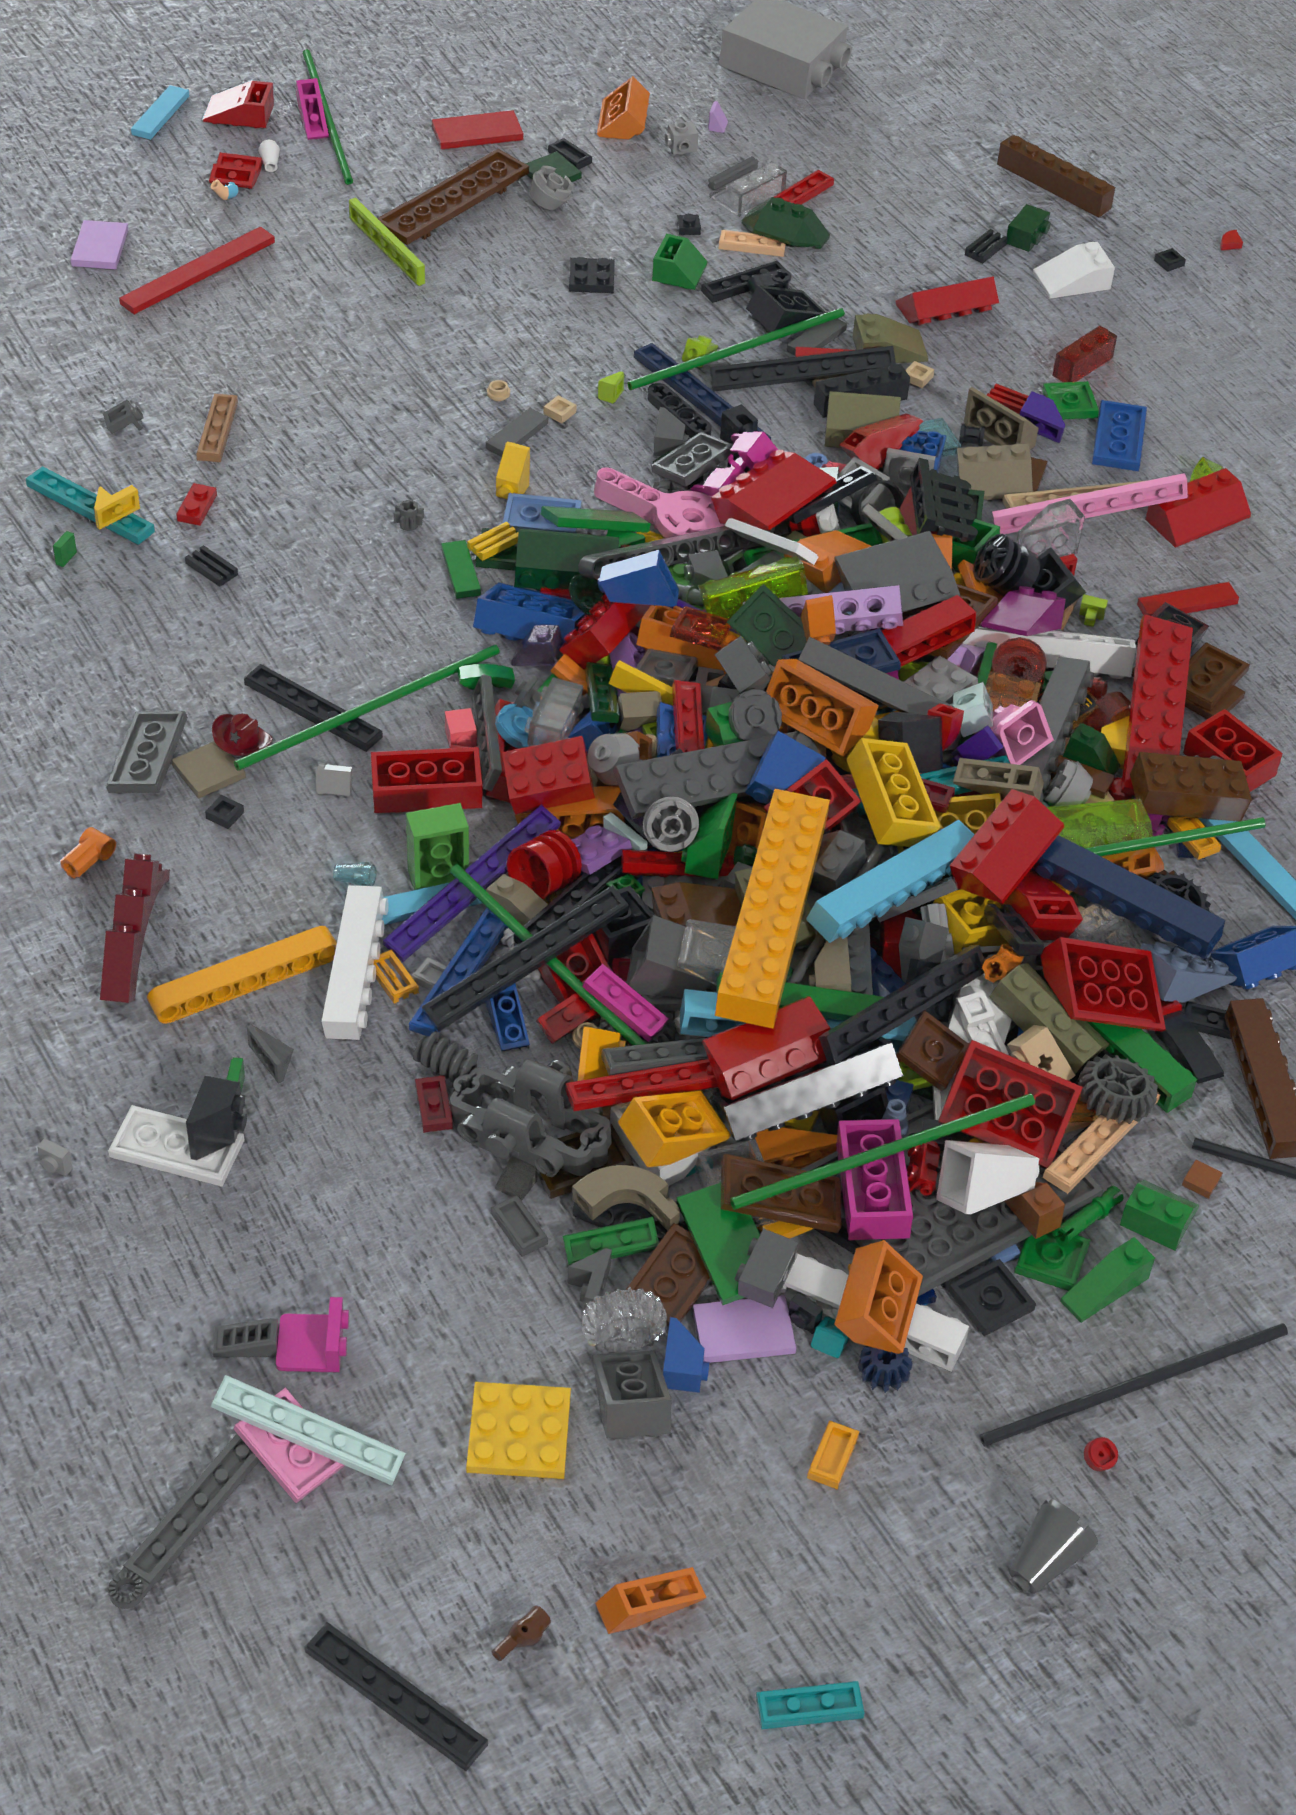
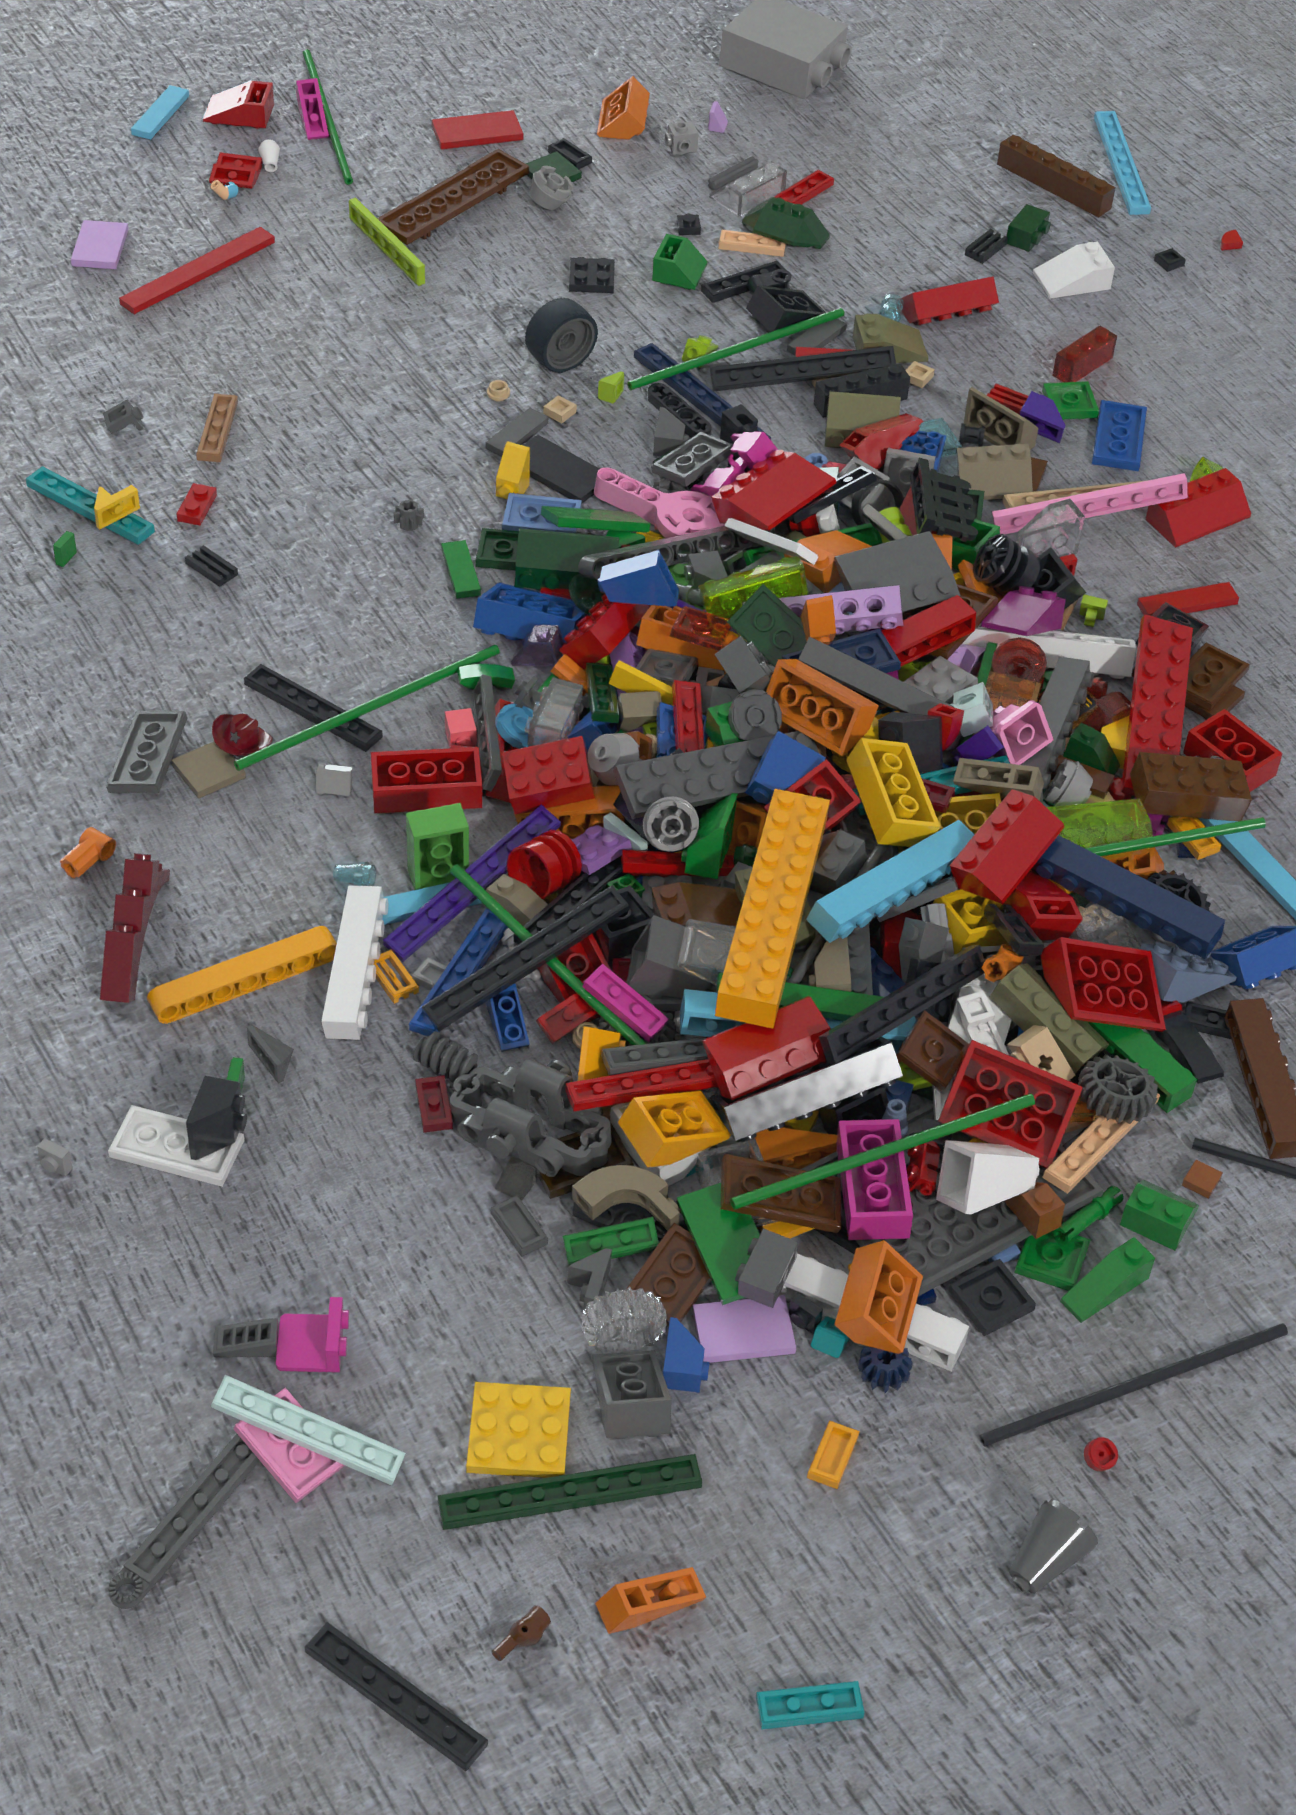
black plate [205,795,244,829] -> none
yellow tile [467,521,519,561] -> none
none -> dark green tile [438,1454,702,1530]
none -> black tile [523,434,600,504]
none -> wheel [525,298,598,373]
none -> clear light blue wheel [879,294,903,322]
none -> medium azure tile [1094,111,1151,215]

